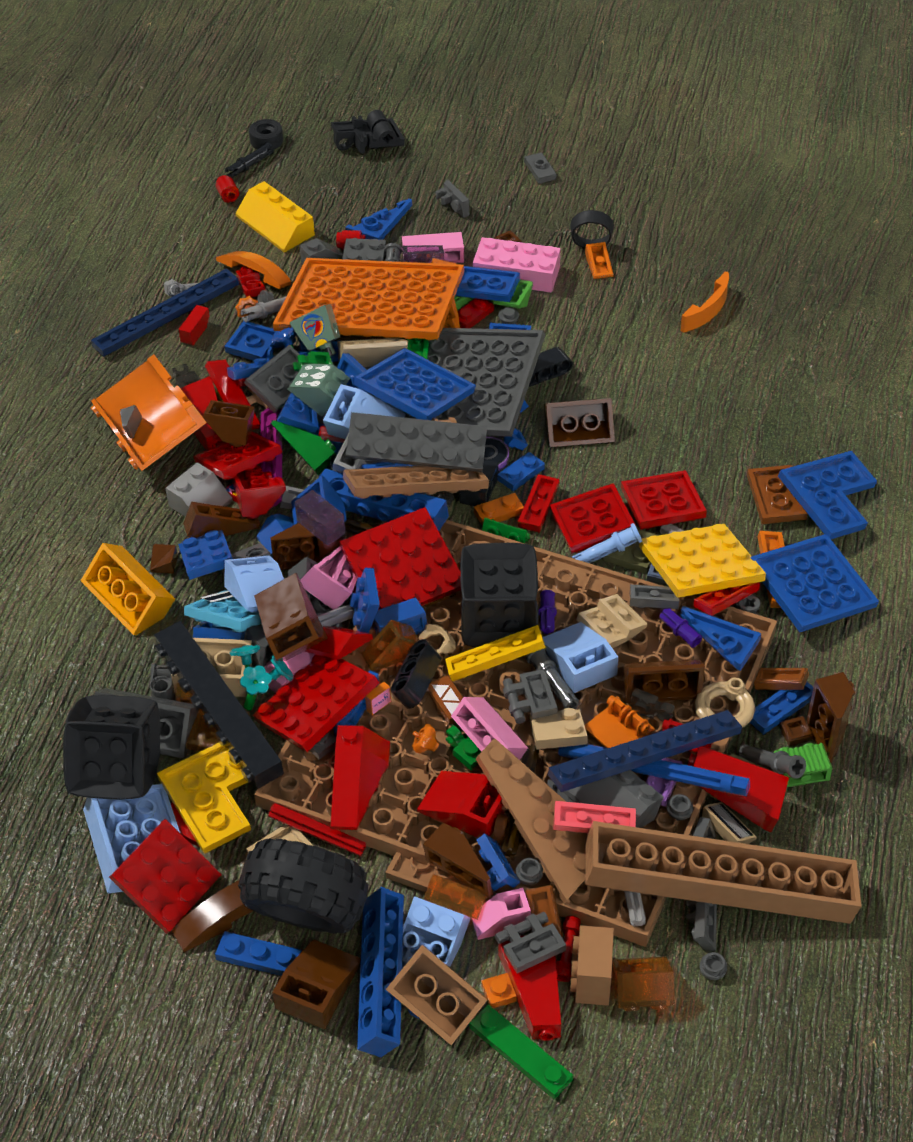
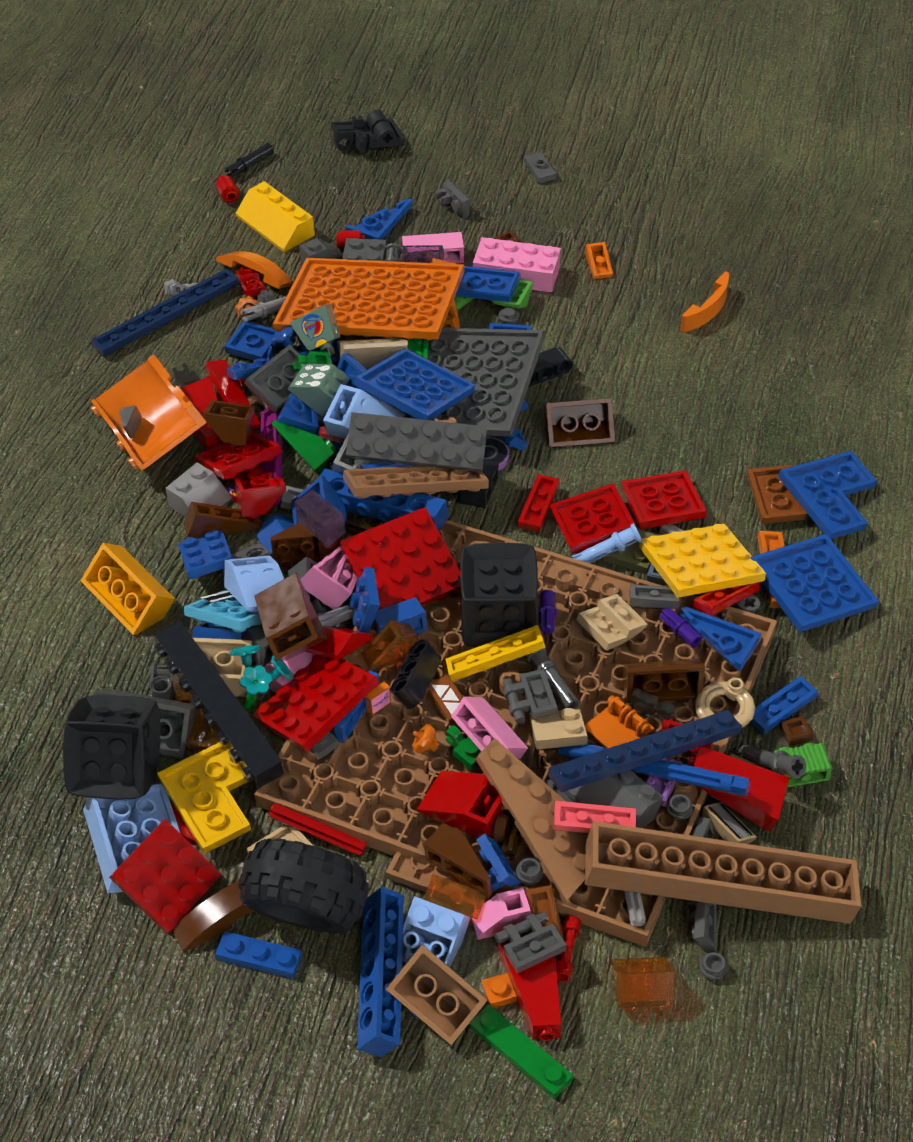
reddish brown slope [150,544,178,574] -> none
red piece [178,305,210,345] -> none
black tyre [249,119,283,150] -> none
reddish brown slope [272,939,361,1030] -> none
red wedge [330,725,390,830] -> none
tan piece [418,624,456,655] -> none
red plate [457,298,494,328] -> none
orange plate [474,493,524,527] -> none
green hinge [482,518,531,544] -> none
blue plate [498,452,545,492] -> none
light blue slope [543,622,618,694] -> none
black tyre [570,210,614,249] -> none
medium nougat brick [570,925,614,1006] -> none
dark orange tile [754,668,809,690] -> none
reddish brown slope [807,672,855,763] -> none

